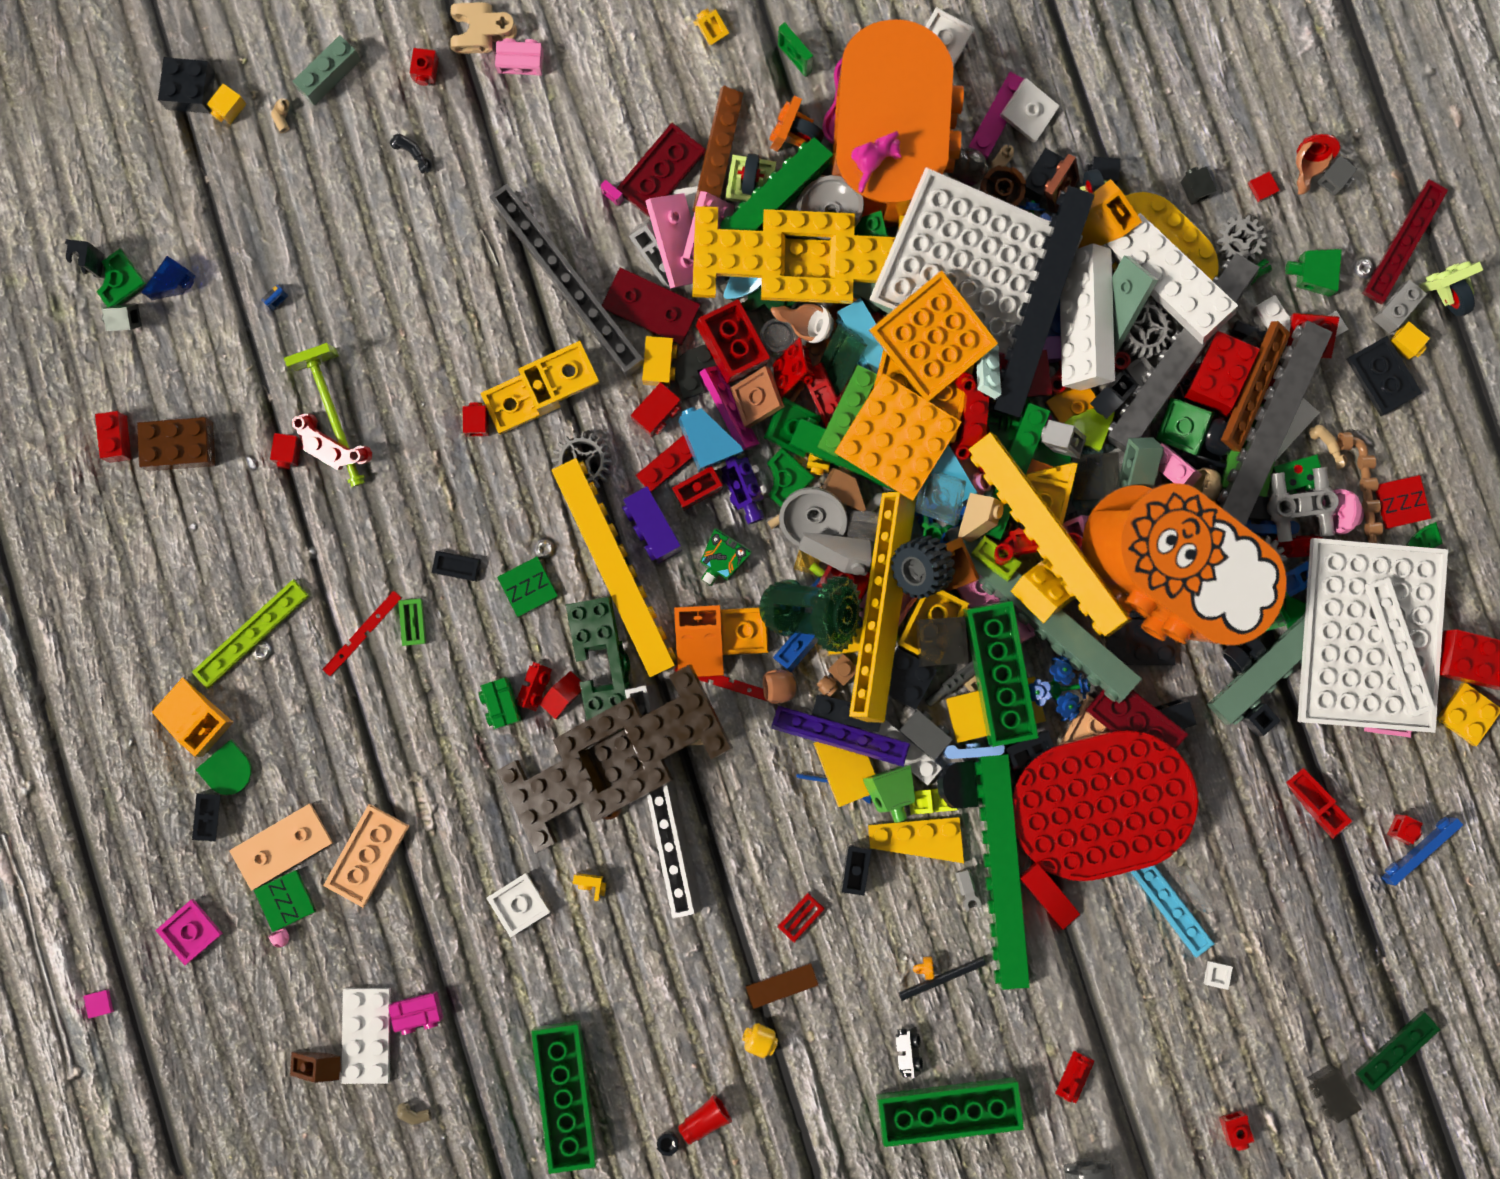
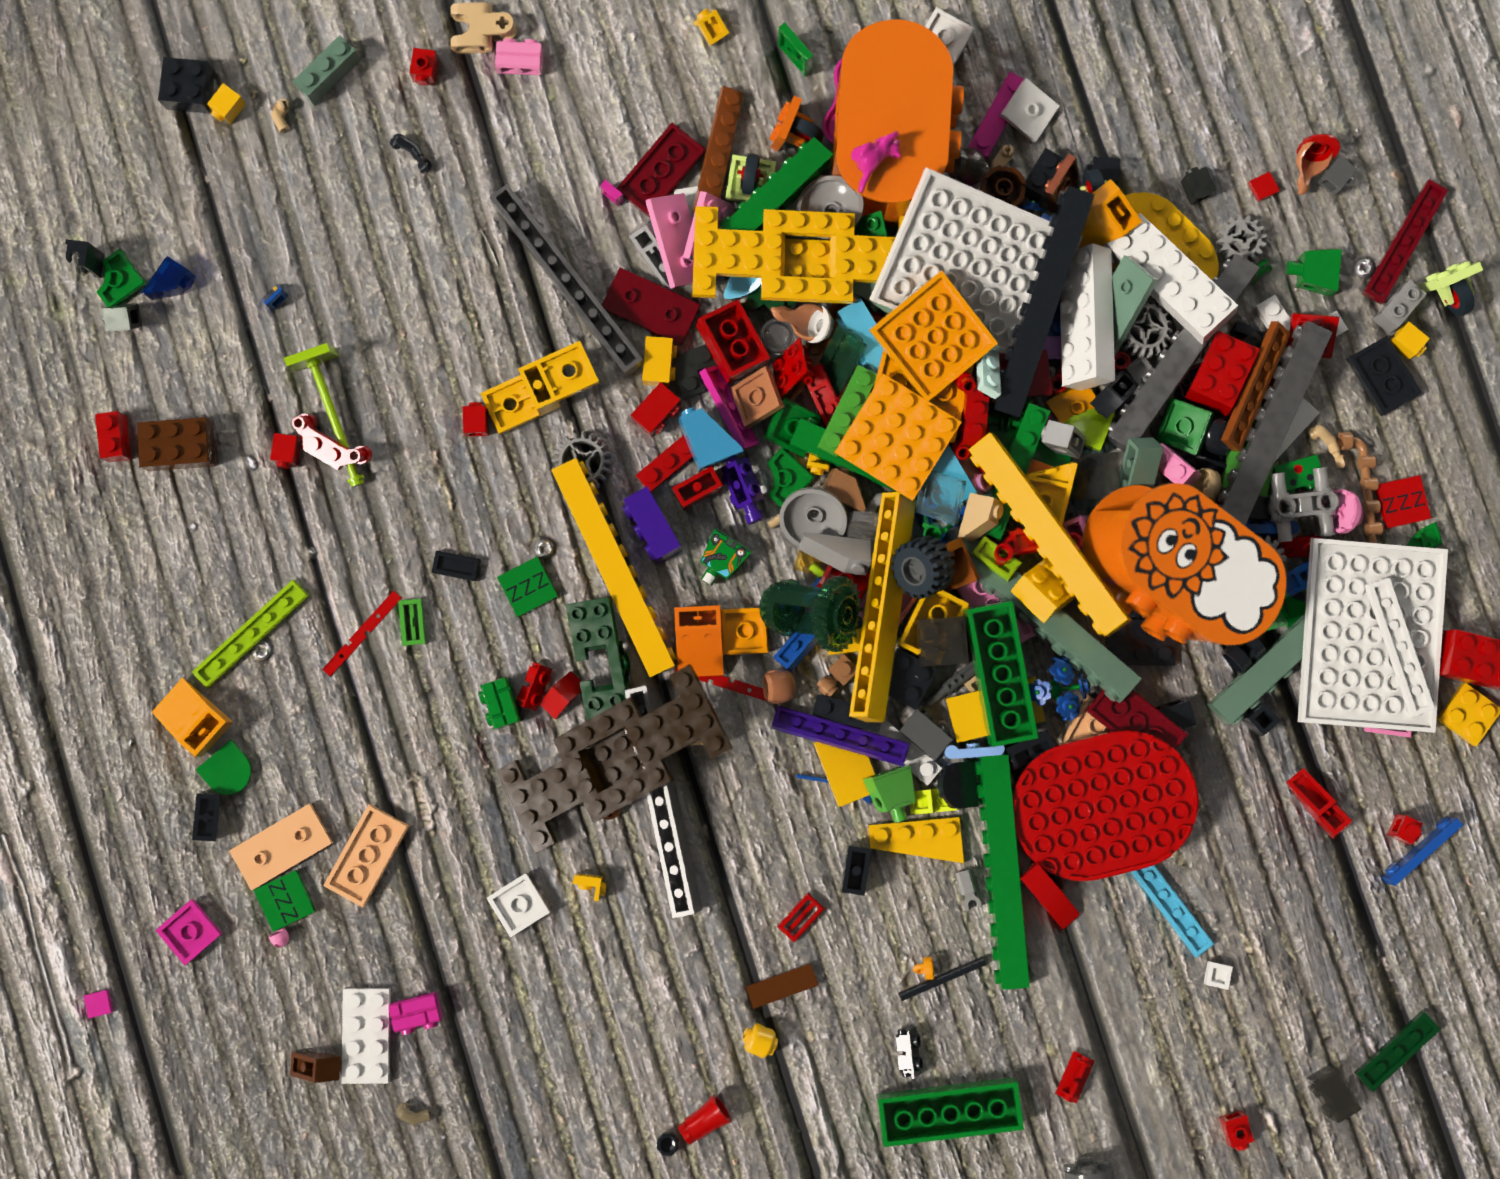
green brick [531,1020,598,1174] -> none

